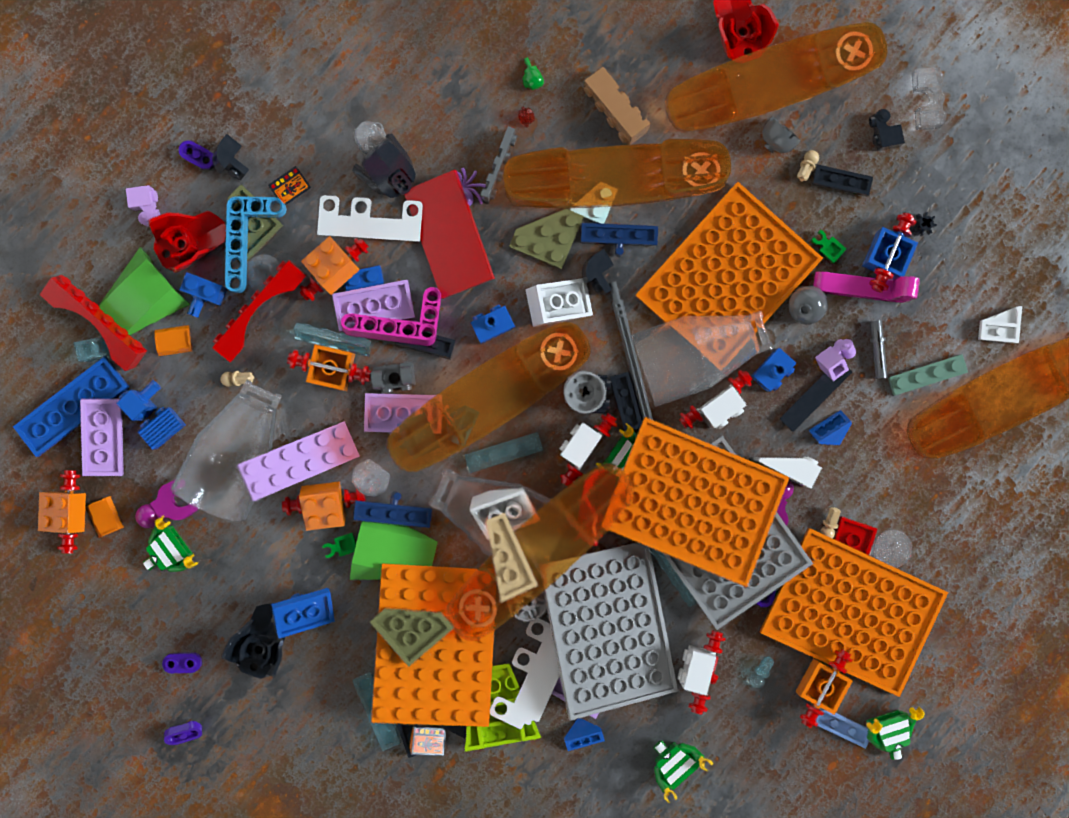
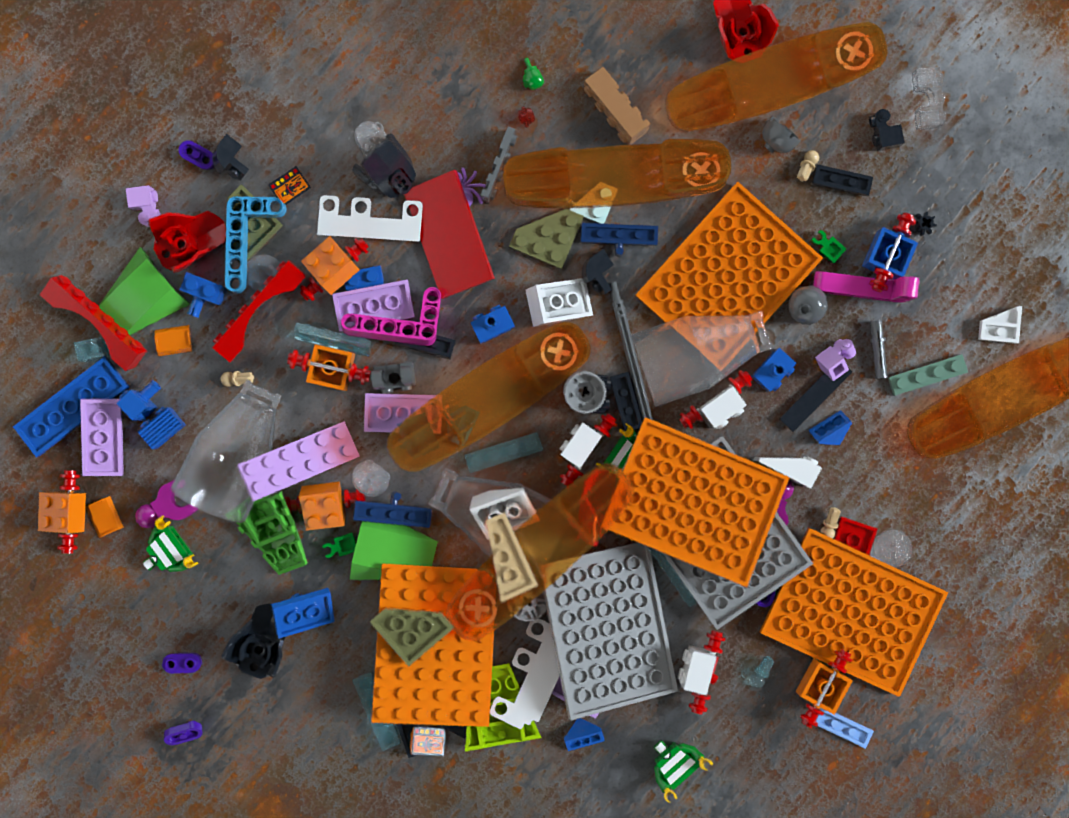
torso [866,706,925,760] -> none
none -> bright green wedge [227,490,307,575]

